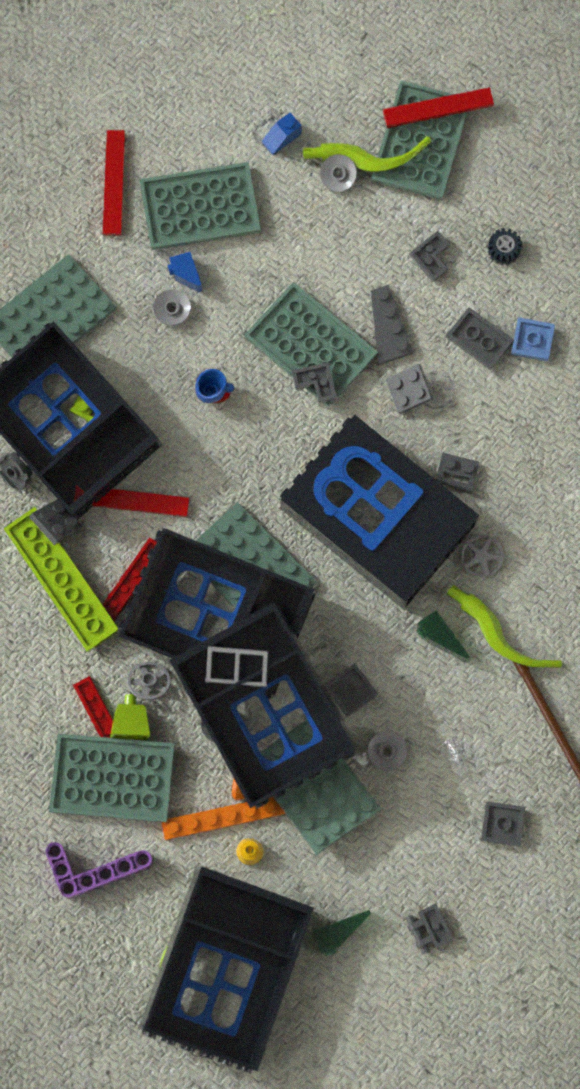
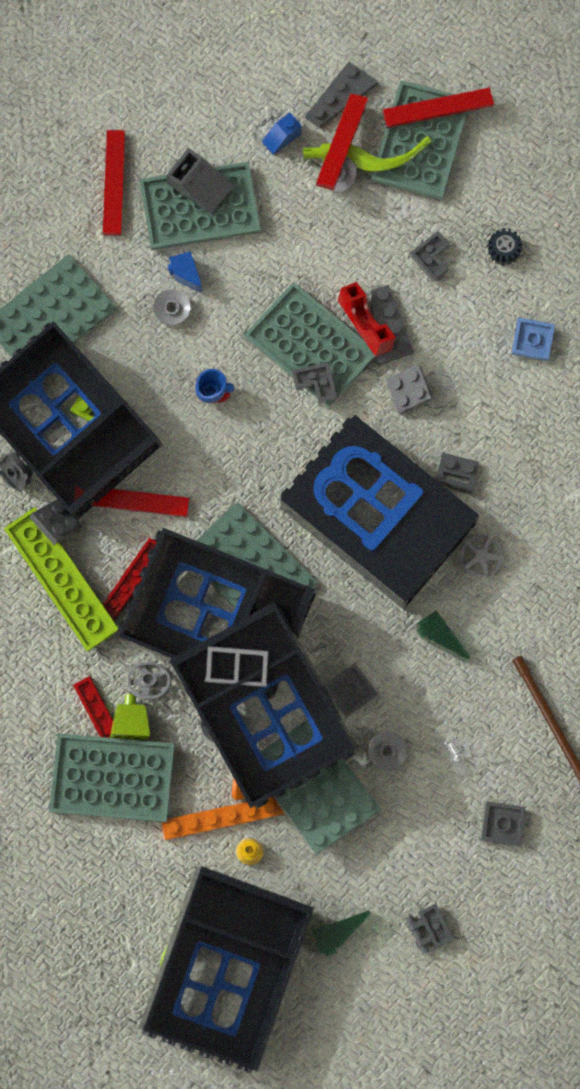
medium lavender beam [46,842,153,899] -> none
dark grey plate [446,307,514,370] -> none
lime animal [447,584,562,668] -> none
none -> dark grey slope [166,148,234,215]
none -> dark grey wing [305,62,378,128]
none -> red tile [316,93,368,191]
none -> red arch [337,282,396,357]

